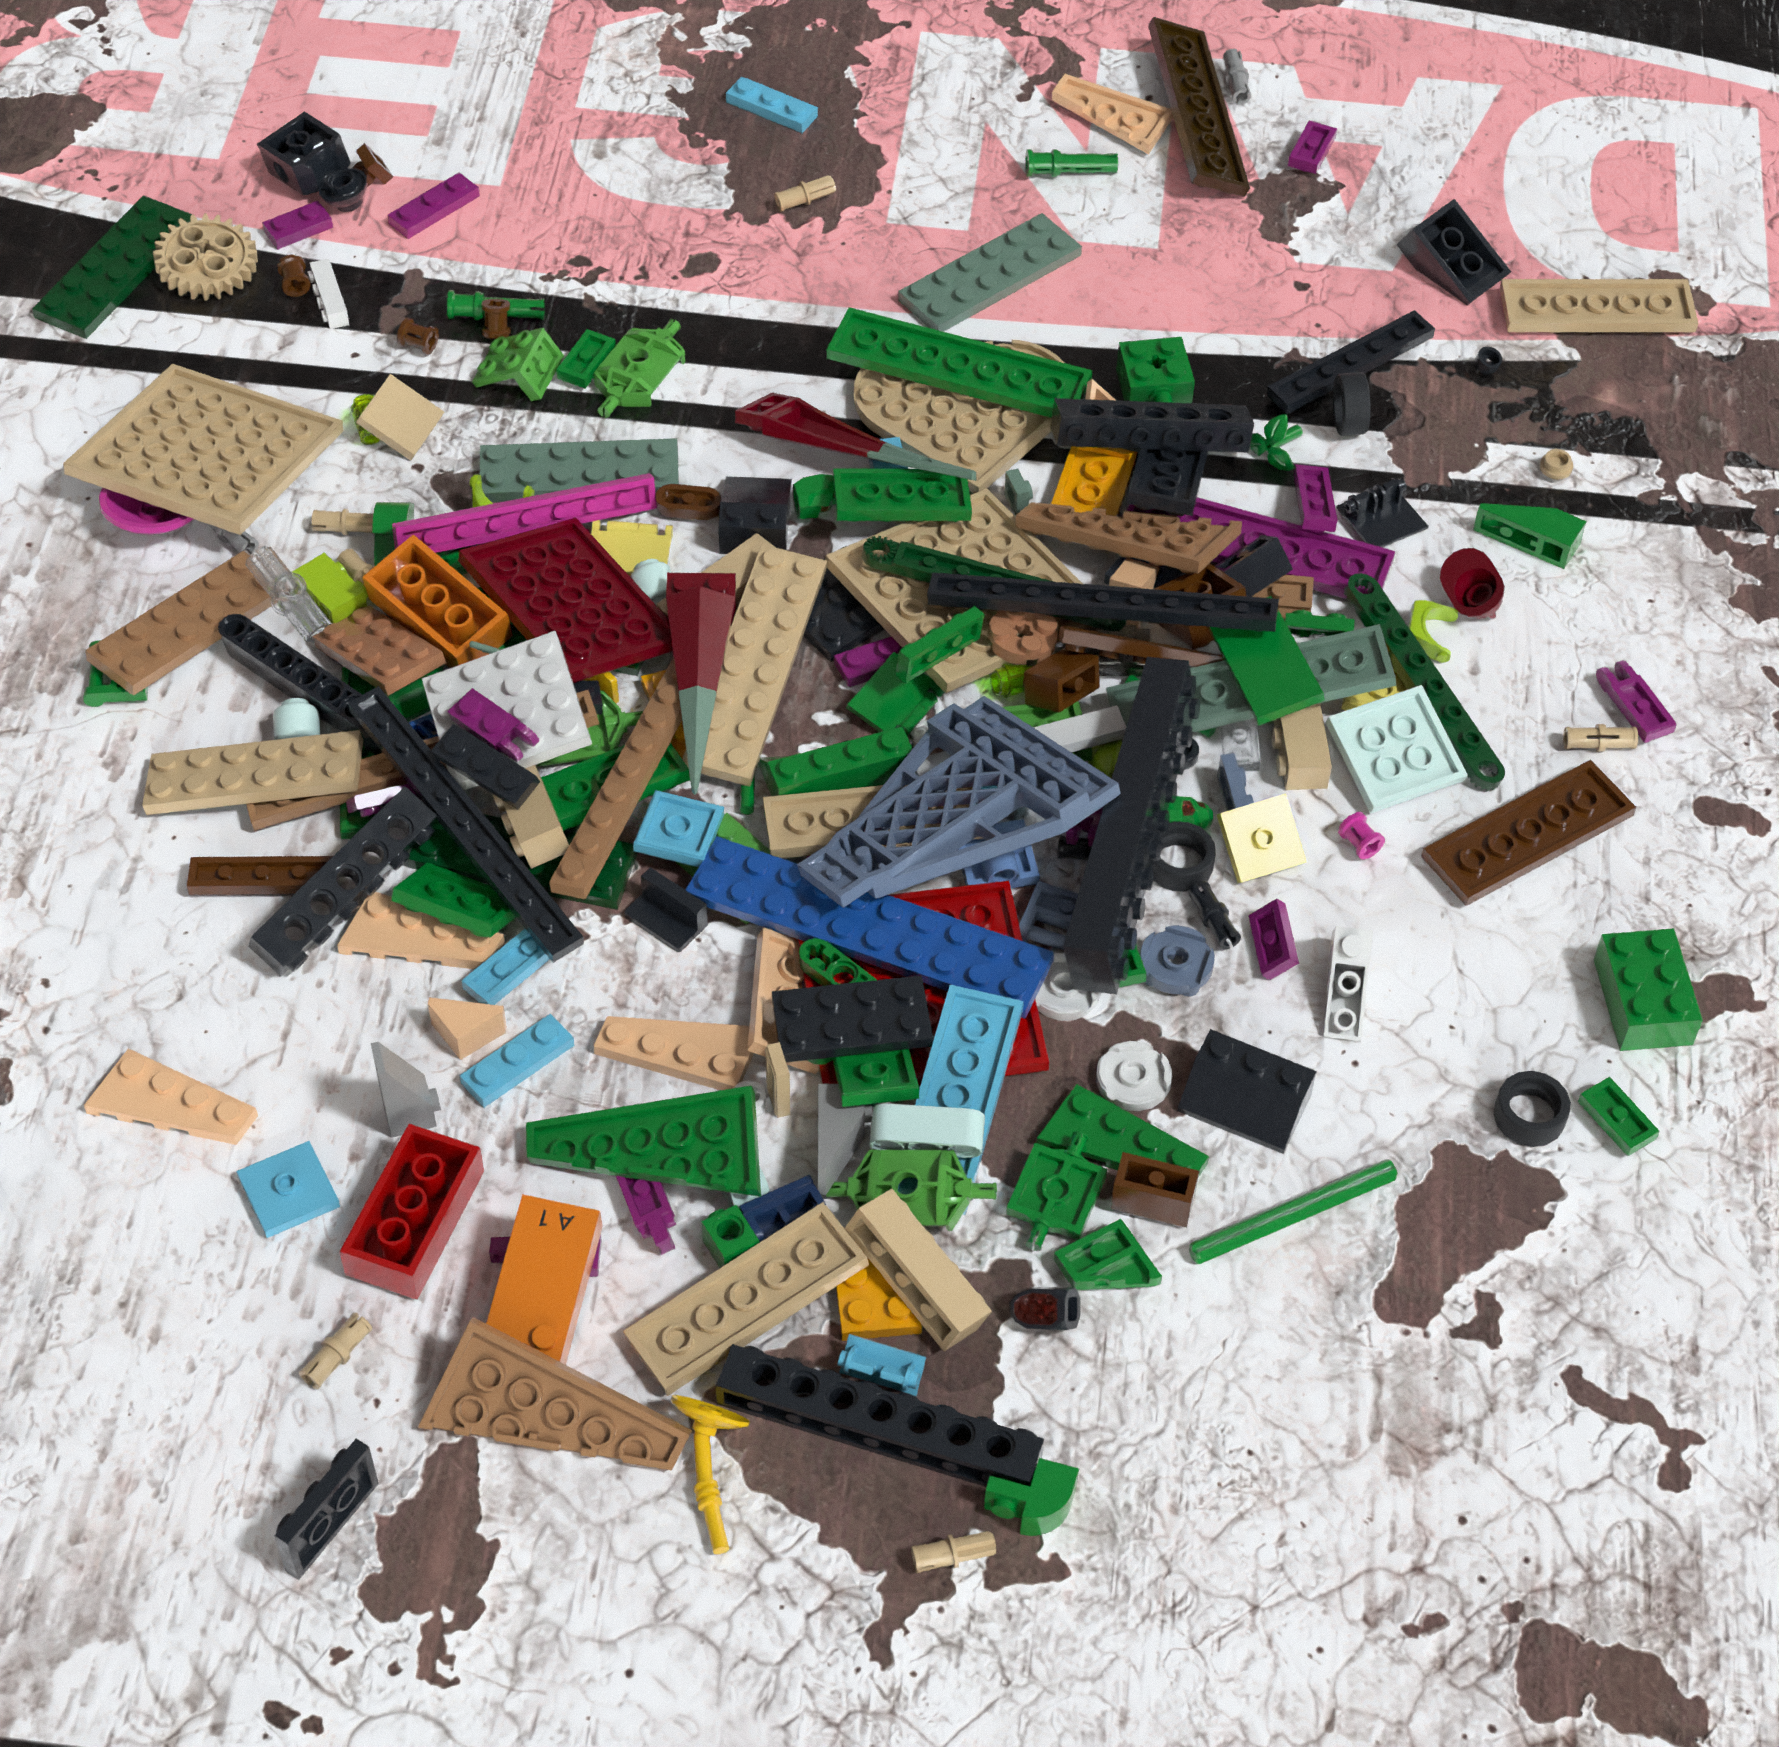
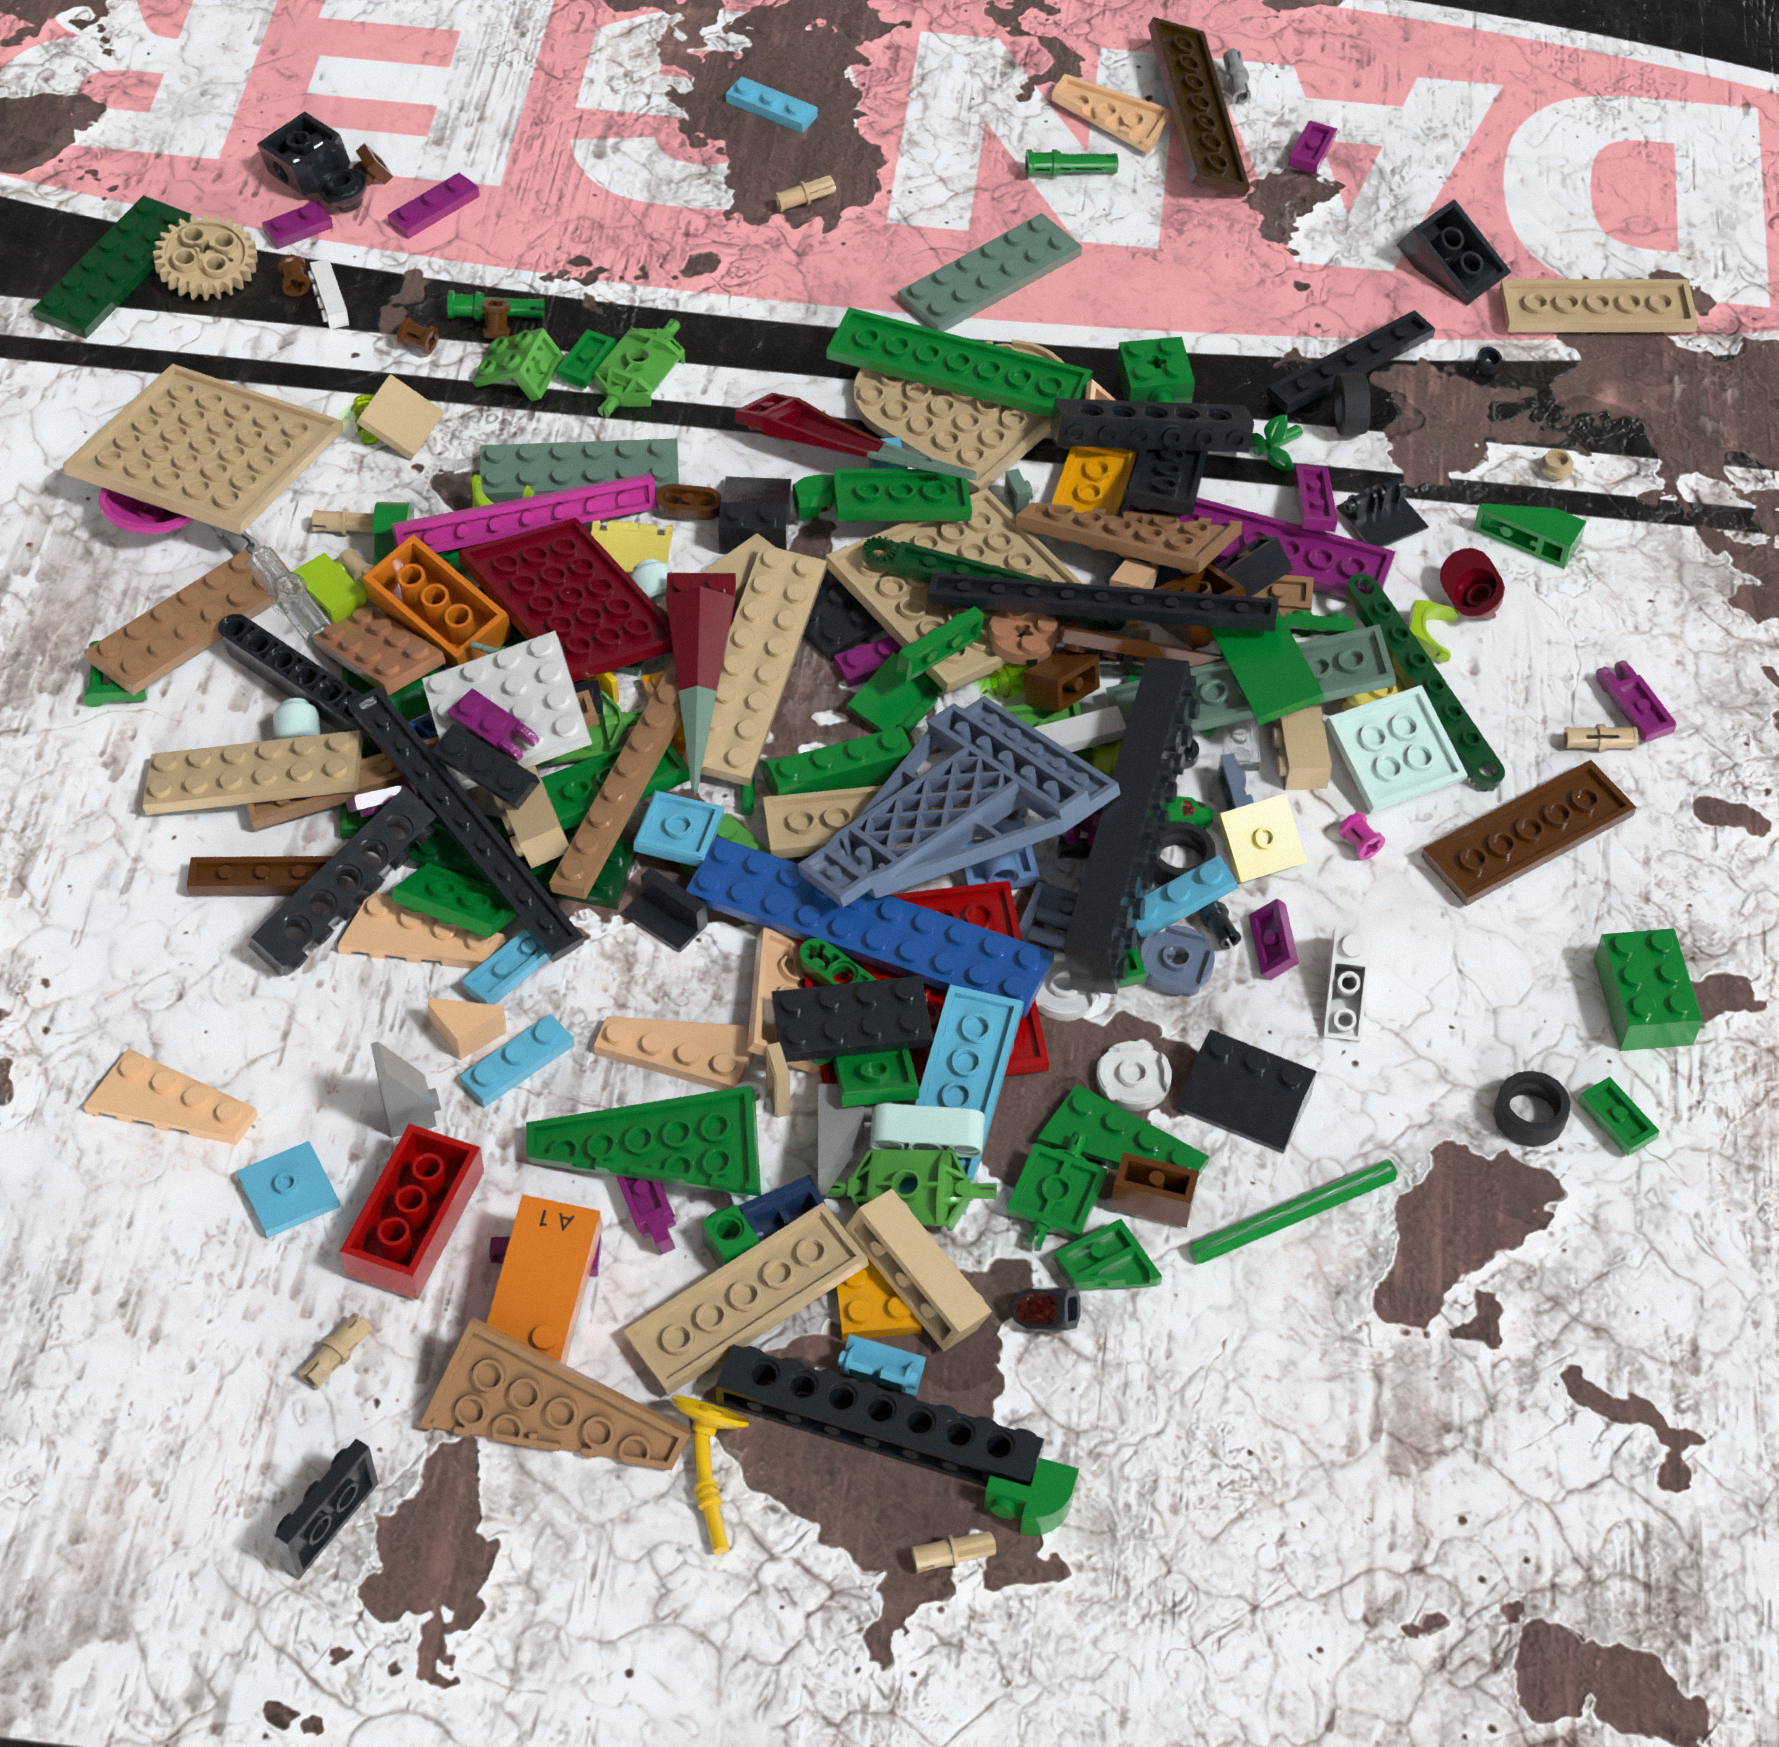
none -> medium azure plate [1135,855,1239,941]

